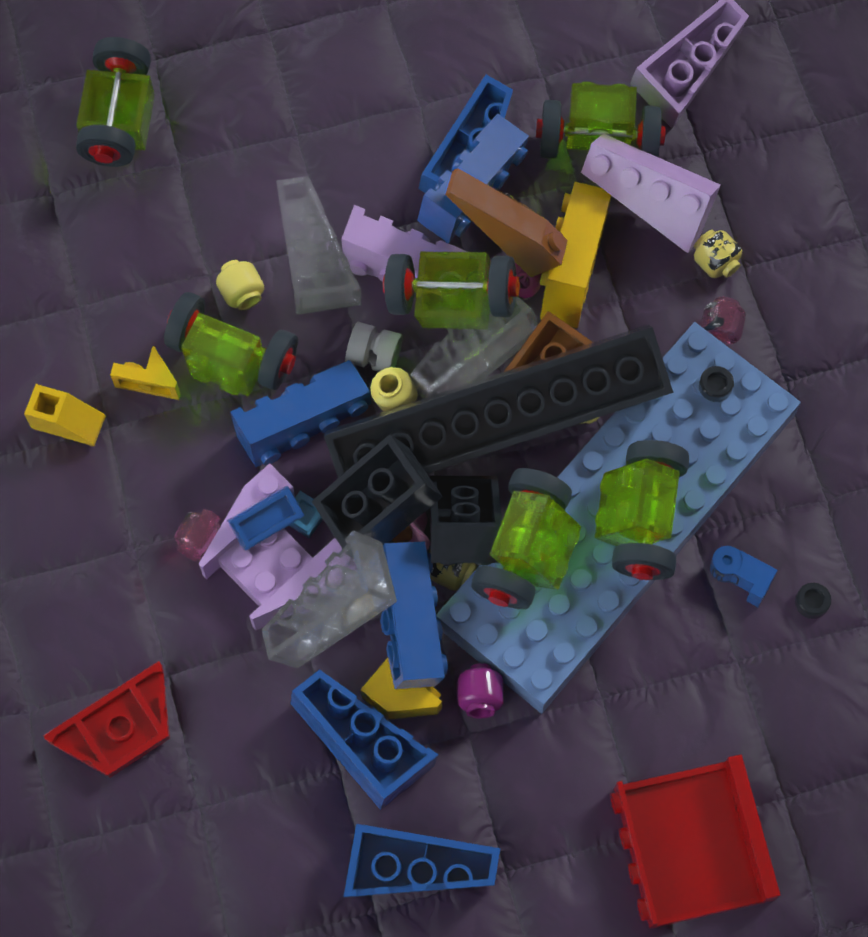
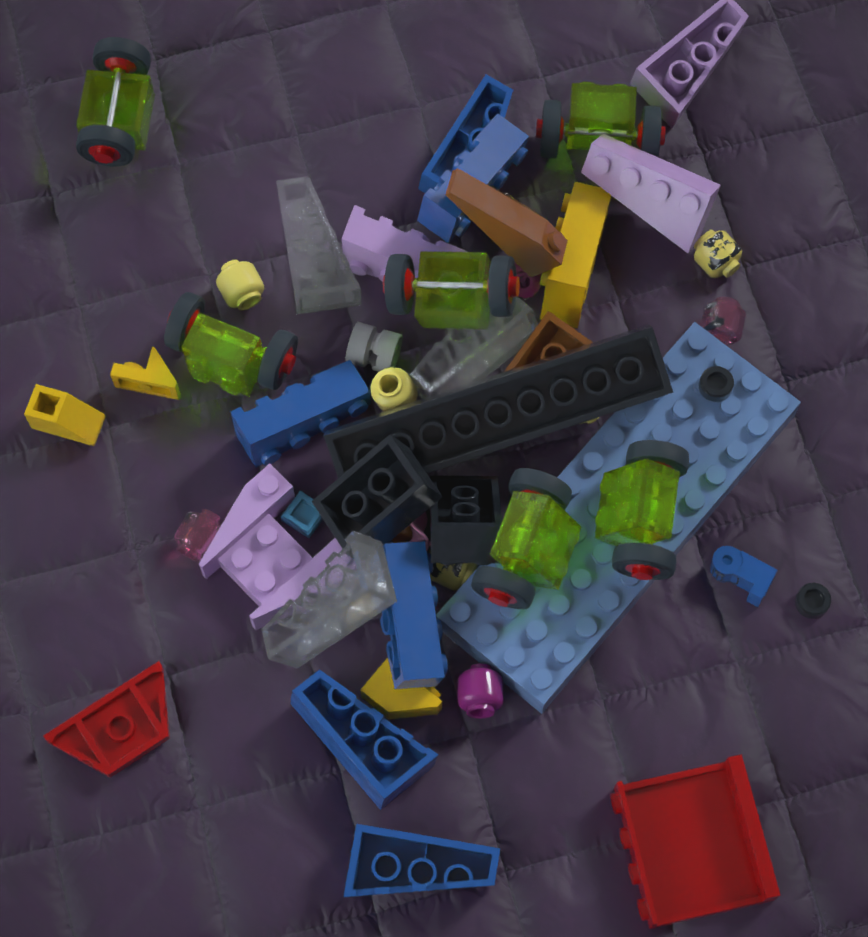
blue tile [227,486,305,551] -> none

